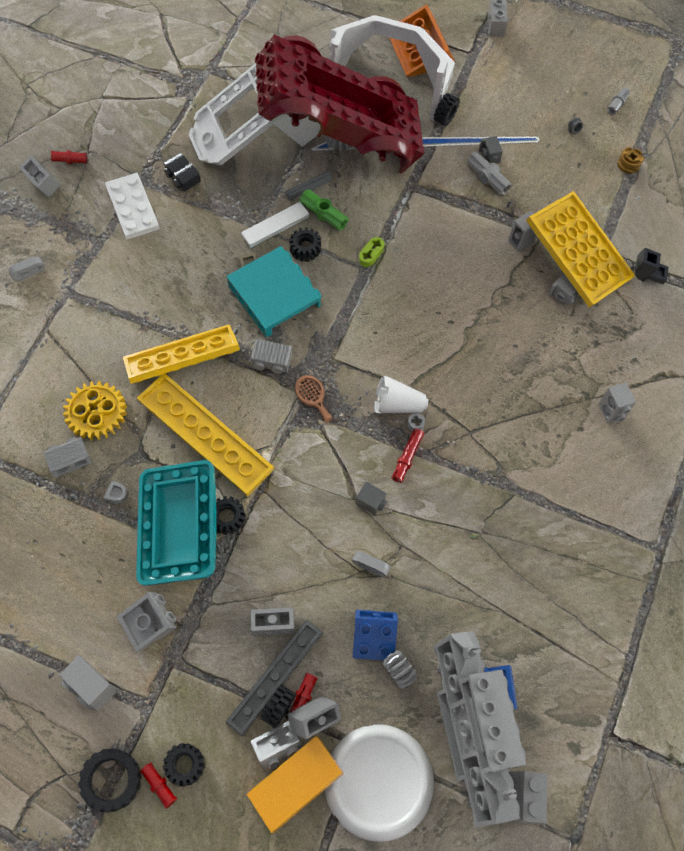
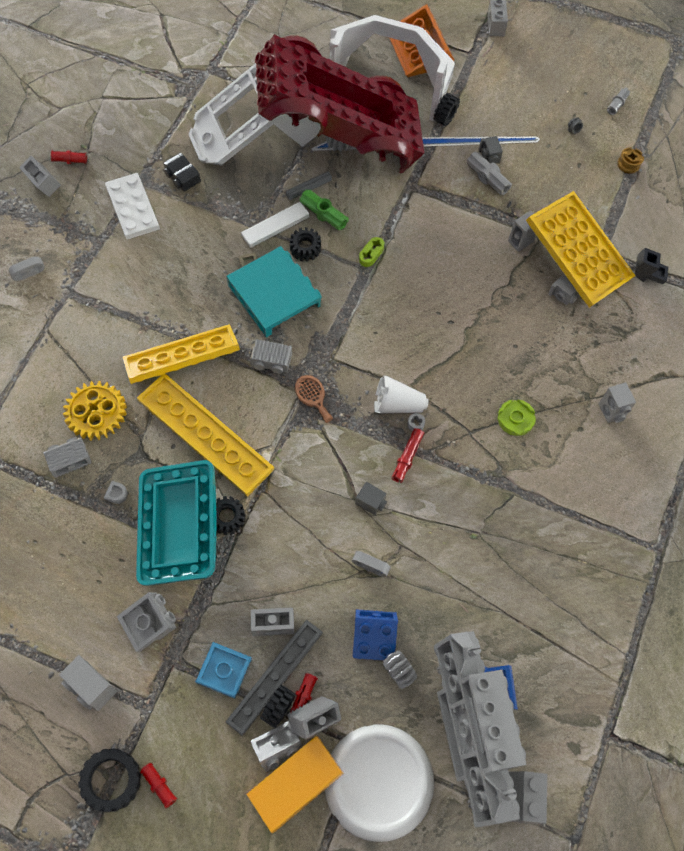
black tyre [163,743,205,787] -> none
none -> dark azure tile [195,642,252,699]
none -> lime tile [497,400,536,436]

